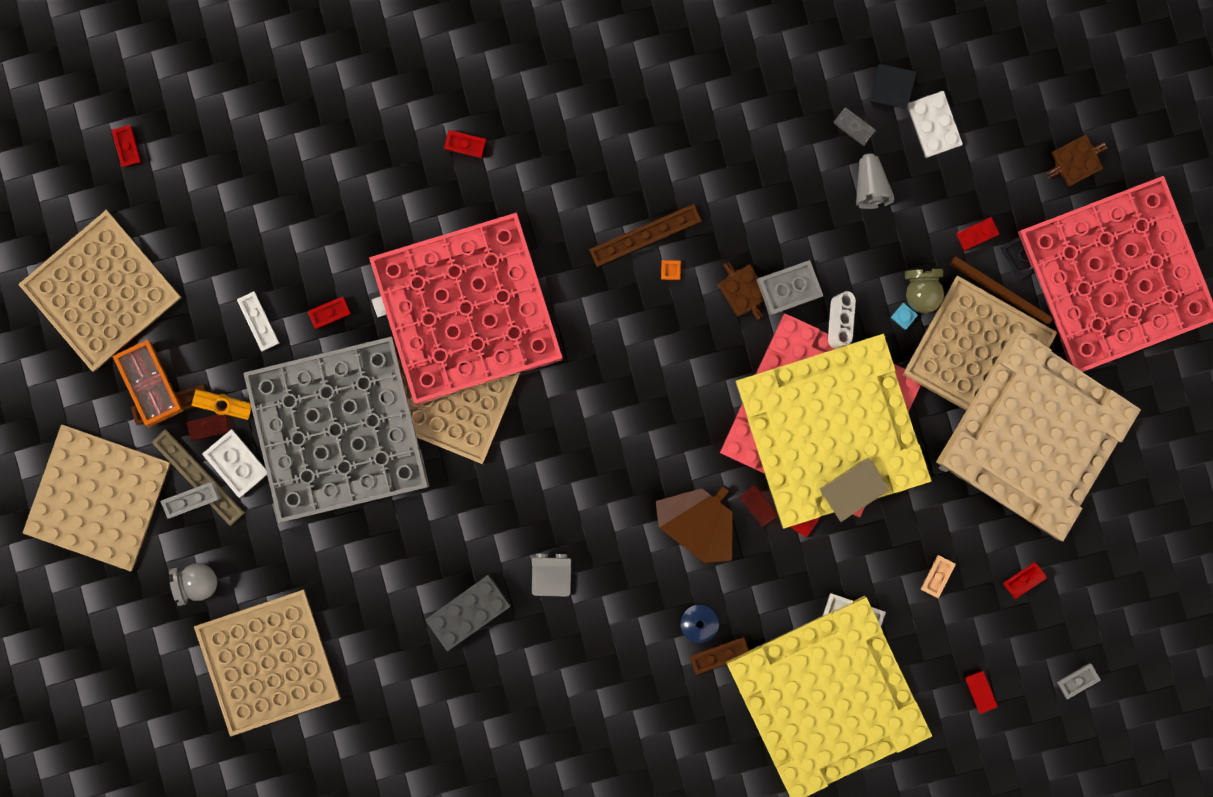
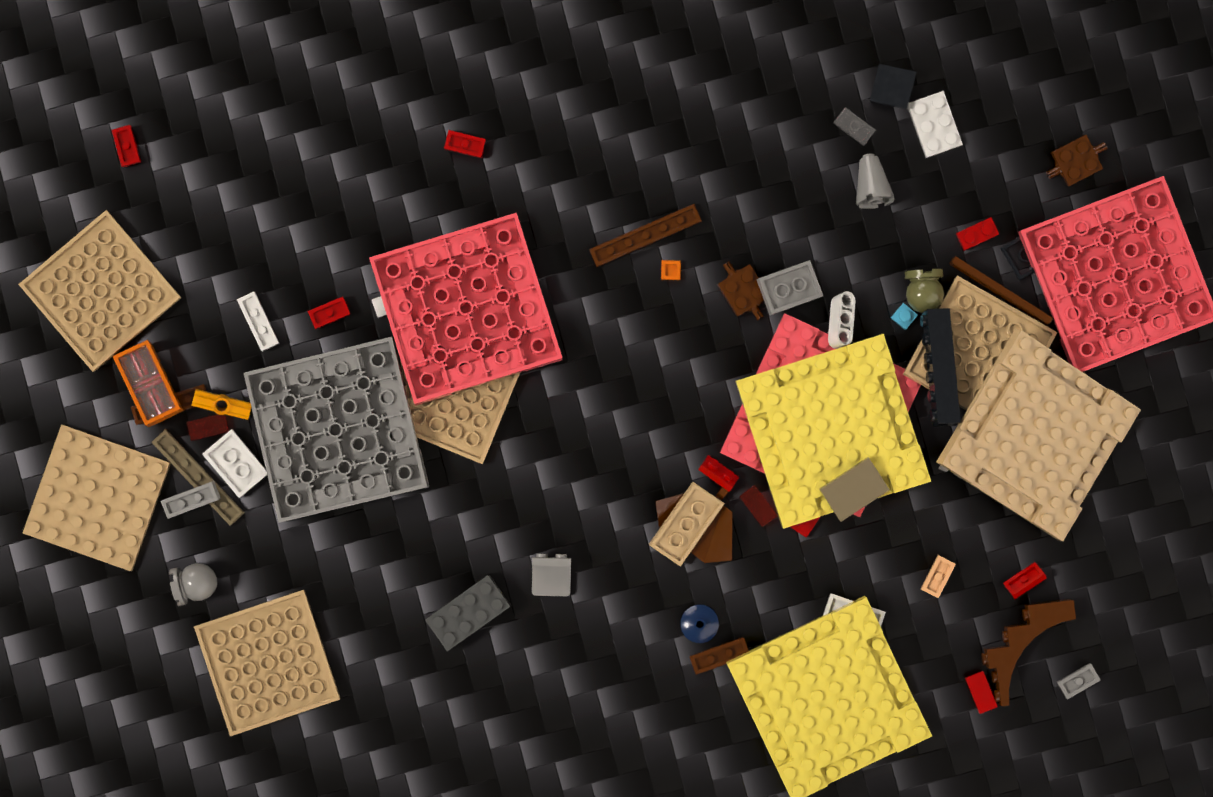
none -> tan tile [649,482,725,567]
none -> red plate [698,455,739,492]
none -> black brick [920,308,961,427]
none -> reddish brown arch [981,599,1076,706]

